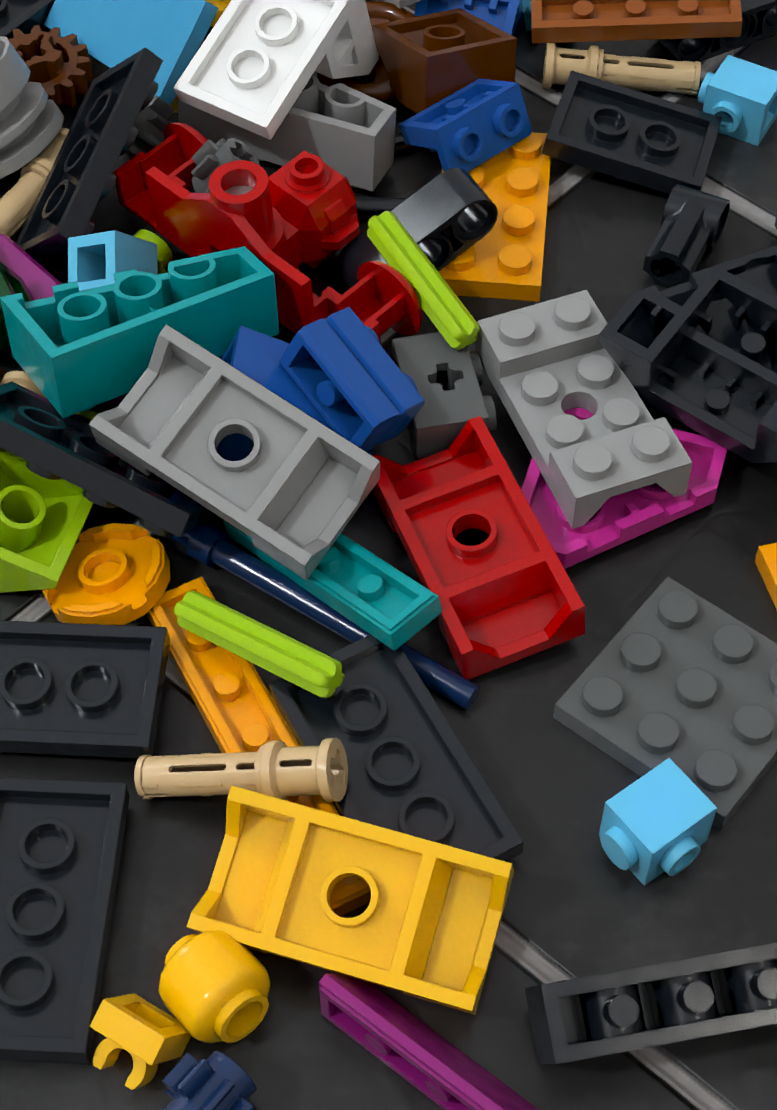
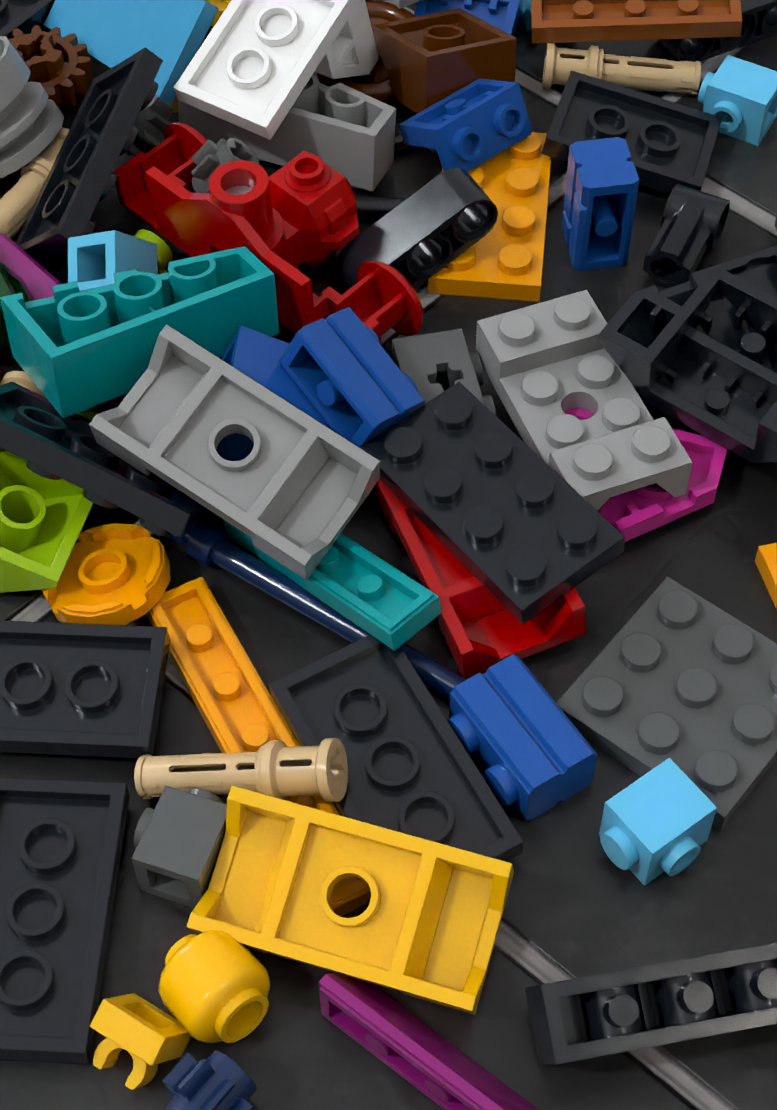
lime axle [174,591,345,698] -> none
lime axle [367,211,480,350] -> none
none -> dark grey brick [131,786,227,908]
none -> black plate [360,382,625,625]
none -> blue brick [447,654,597,822]
none -> blue brick [561,137,639,271]

